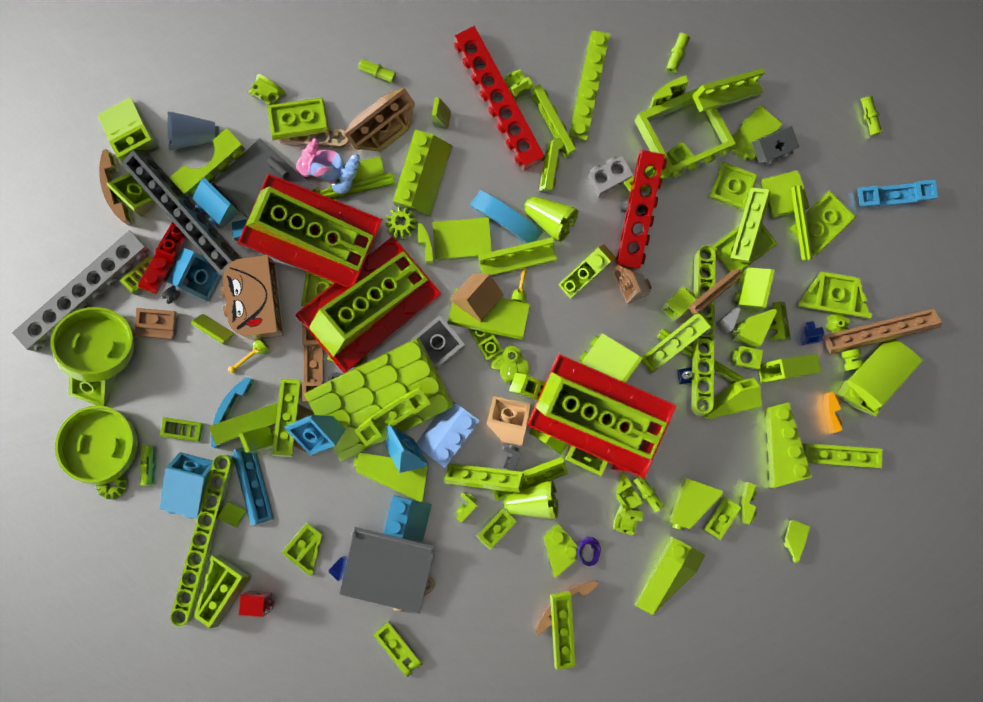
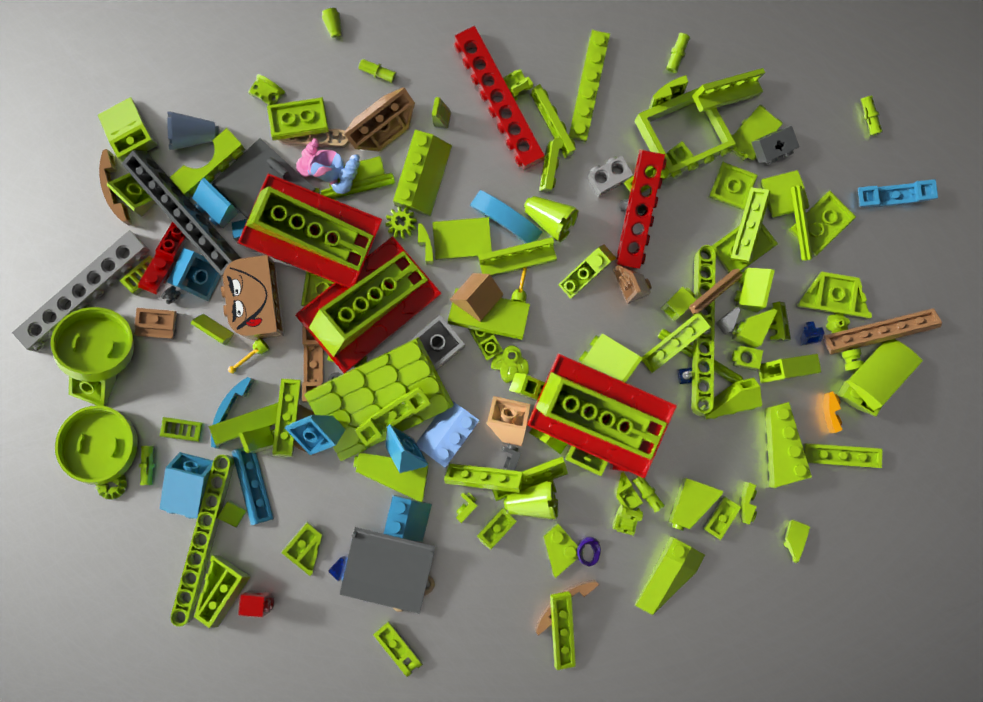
none -> lime cone [322,8,342,38]

